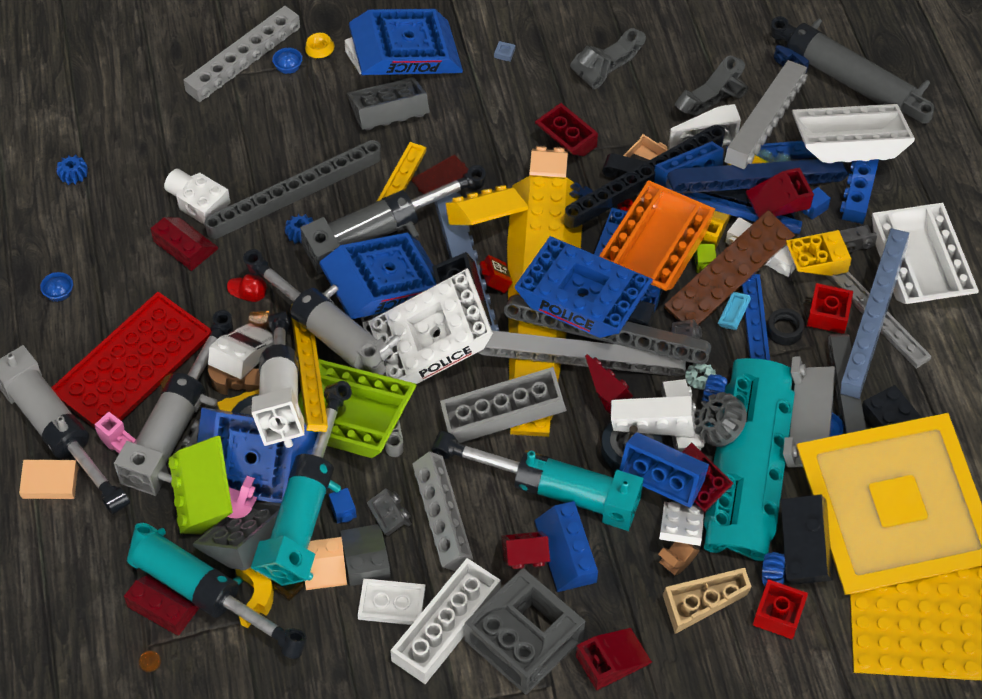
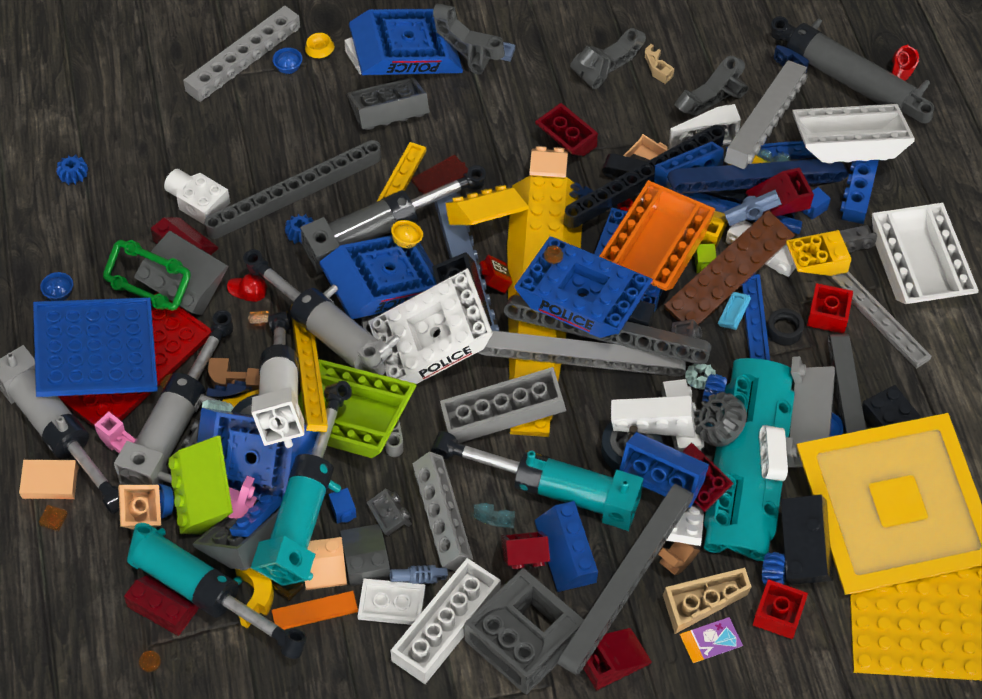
white slope [208,323,274,379] -> none
dark red slope [585,354,633,414] -> none
sand blue brick [840,228,910,399] -> none
none -> blue plate [33,298,158,397]
none -> clear orange plate [39,505,67,531]
none -> green bar [103,240,191,311]
none -> light nougat slope [118,485,161,530]
none -> dark grey slope [134,231,229,315]
none -> blue hat [158,483,174,518]
none -> light aqua gear [202,400,234,412]
none -> dark blue slope [206,380,252,397]
none -> blue plate [229,495,282,537]
none -> orange tile [272,591,358,629]
none -> sand blue hinge [389,565,448,584]
none -> yellow hat [391,220,423,248]
none -> dark grey connector [433,3,505,75]
none -> clear light blue slope [474,503,515,528]
none -> clear orange plate [544,245,563,264]
none -> dark grey beam [558,484,694,676]
none -> tan piece [644,44,674,84]
none -> sticker [680,617,743,663]
none -> sand blue piece [724,190,781,226]
none -> white beam [759,425,788,481]
none -> red piece [892,45,919,81]

